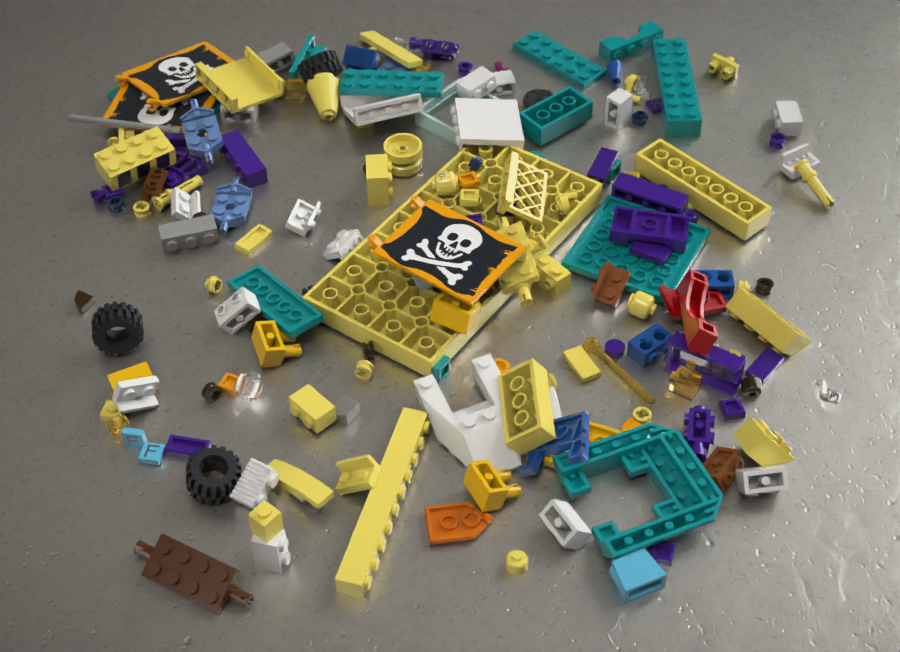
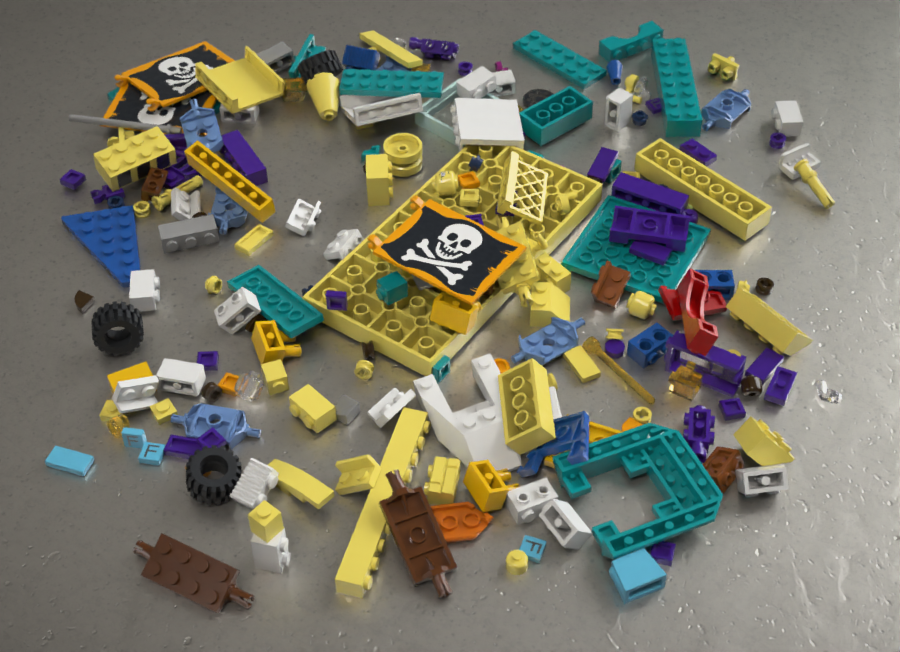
none -> medium azure tile [45,445,95,477]
none -> dark purple plate [60,169,86,190]
none -> blue wing [61,205,141,288]
none -> white brick [129,269,160,312]
none -> light yellow plate [149,398,178,425]
none -> white brick [156,358,206,396]
none -> medium blue plate [171,403,261,449]
none -> yellow brick [184,140,276,223]
none -> dark purple tile [196,427,227,448]
none -> dark purple tile [197,351,219,371]
none -> light yellow brick [261,359,289,395]
none -> dark purple tile [326,290,348,311]
none -> teal tile [361,145,380,161]
none -> white bracket [367,388,416,428]
none -> teal brick [376,271,408,306]
none -> reddish brown plate [379,469,457,599]
none -> light yellow brick [424,456,461,505]
none -> white brick [506,477,558,525]
none -> medium blue plate [511,317,585,365]
none -> medium azure tile [519,535,547,564]
none -> light yellow slope [530,282,570,327]
none -> light yellow bush [606,328,624,339]
none -> dark purple plate [679,138,717,167]
none -> medium blue plate [701,89,751,131]
none -> dark purple plate [764,366,798,406]

